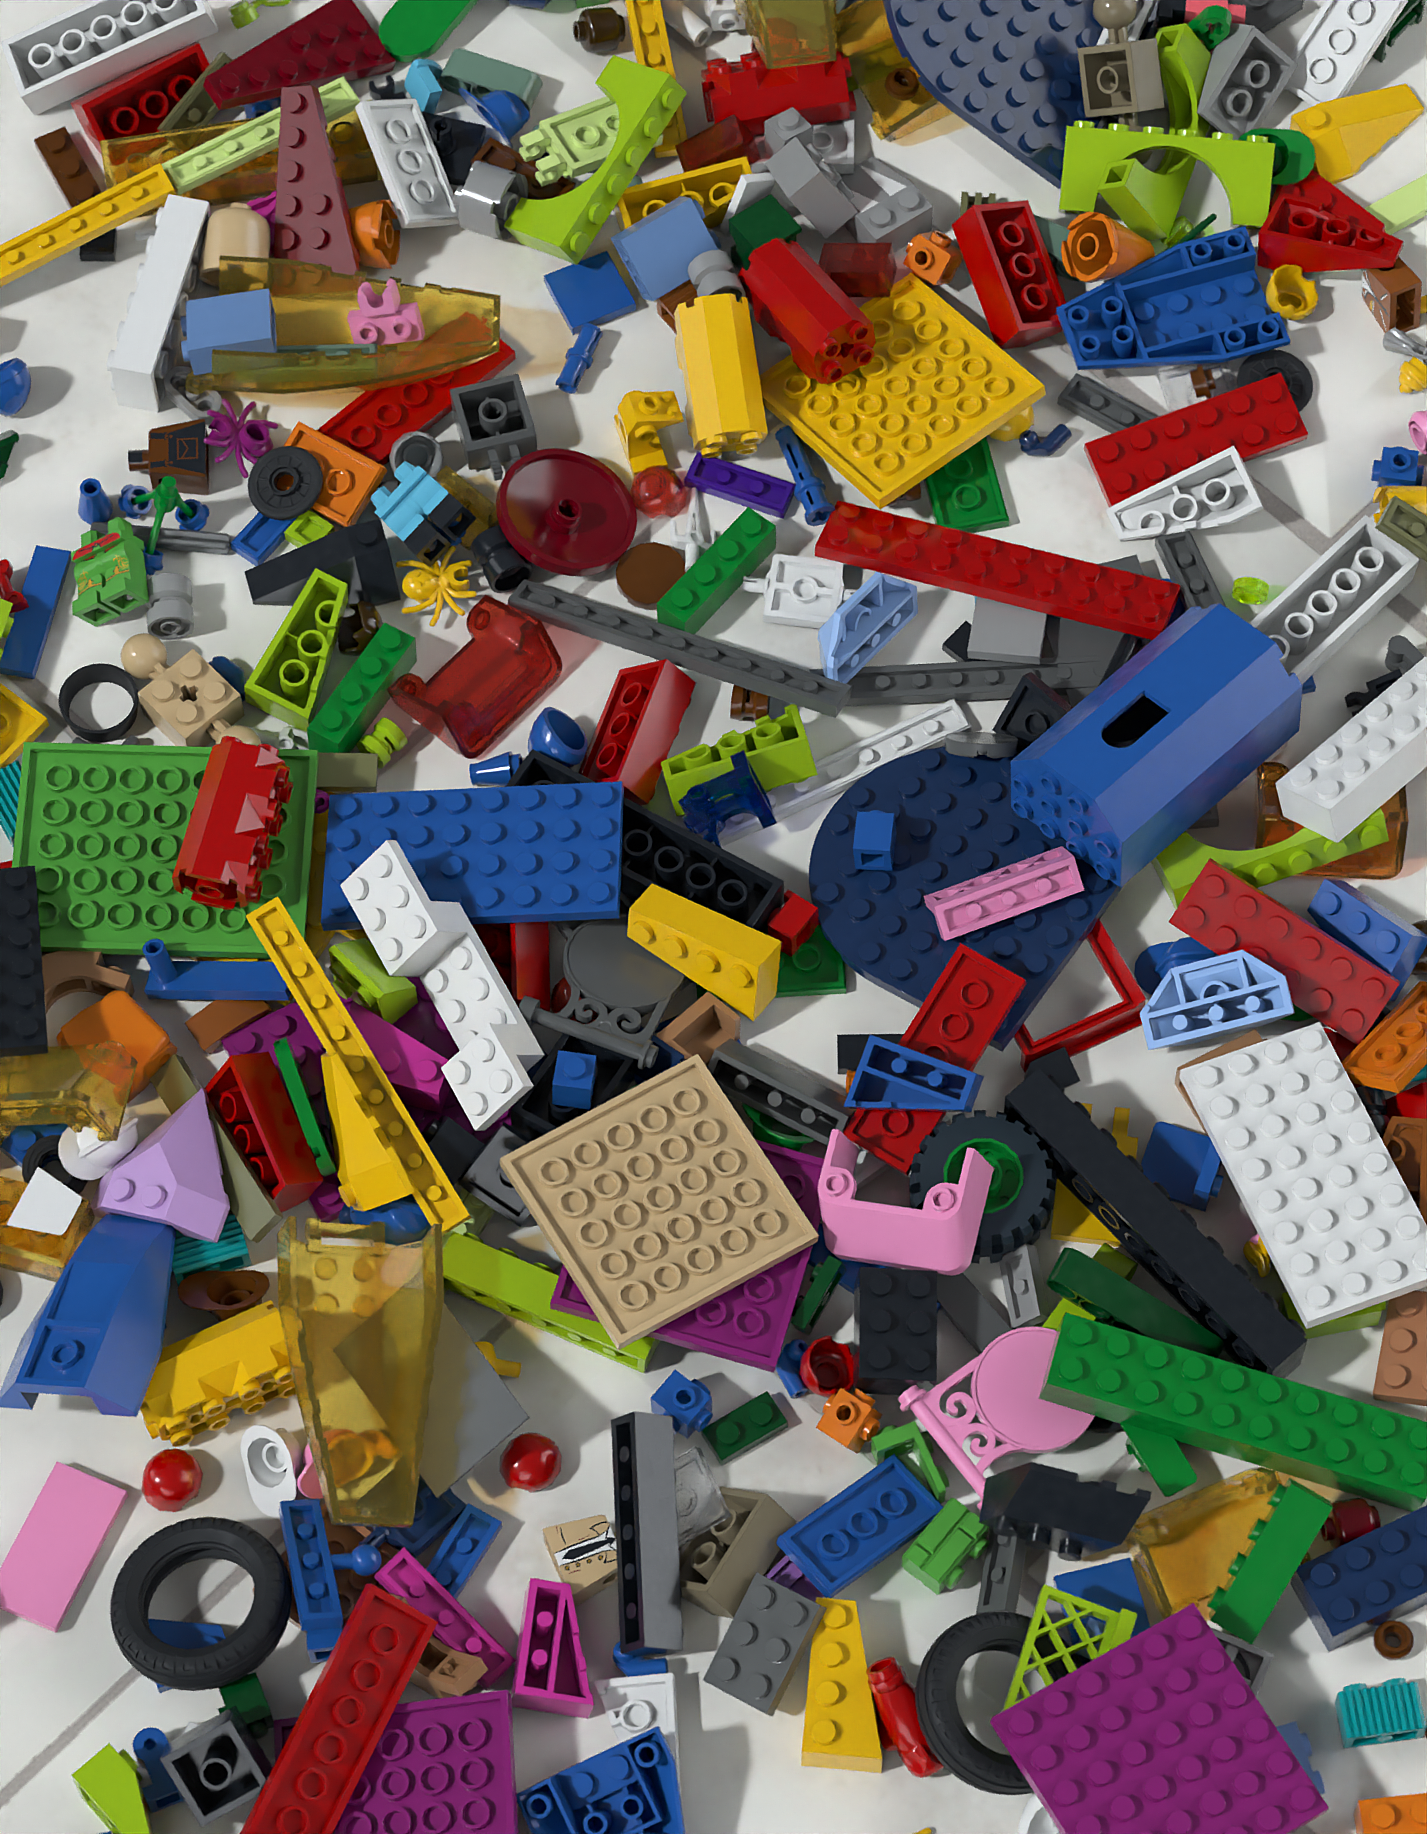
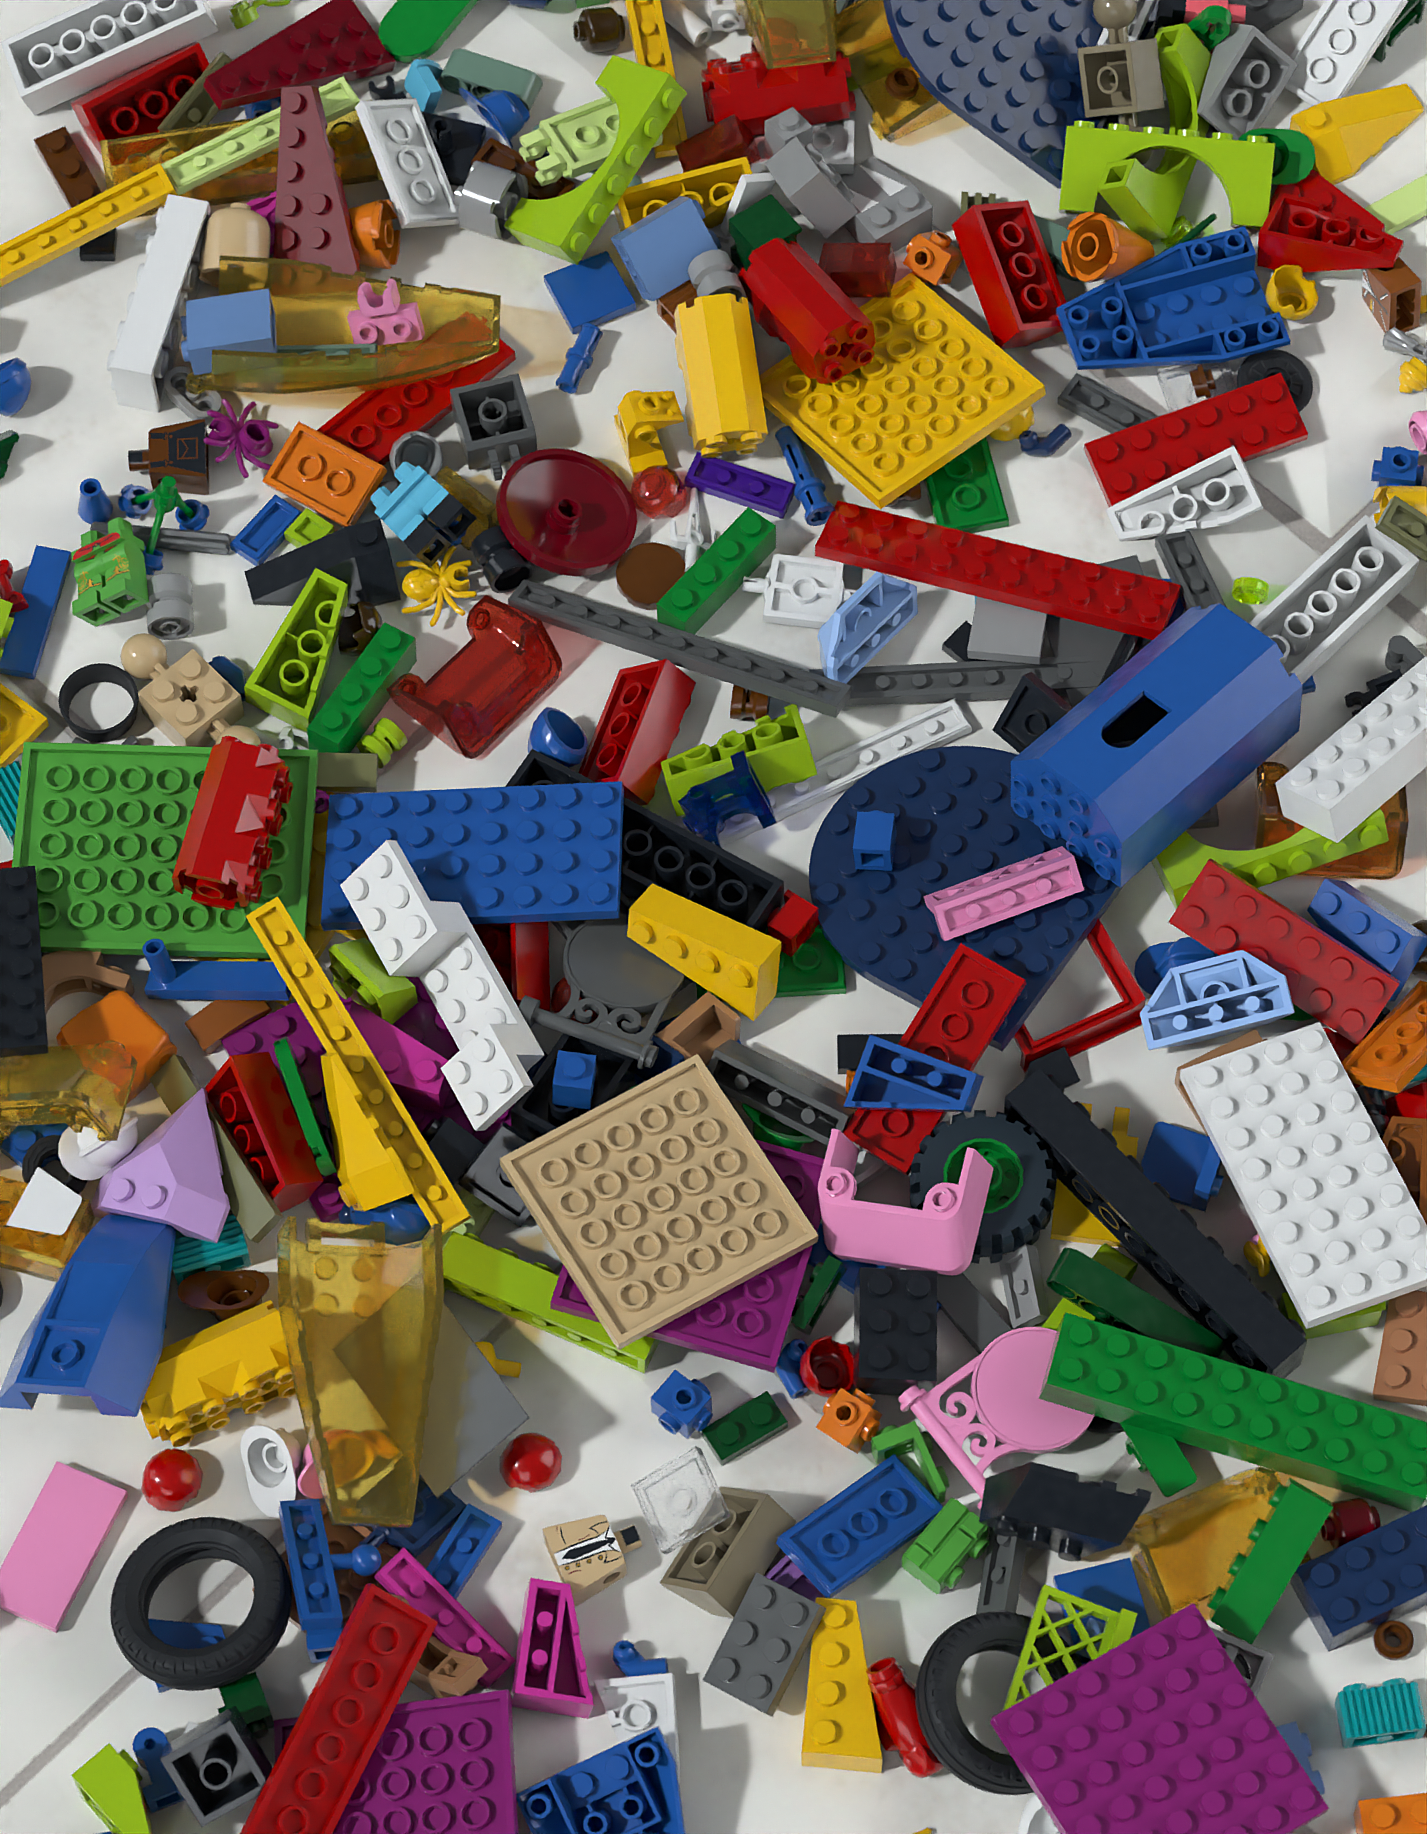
black wheel [248,446,323,520] -> none
blue cone [469,751,523,787] -> none
brick [611,1411,684,1658] -> none
dark grey tile [945,732,1018,758] -> none

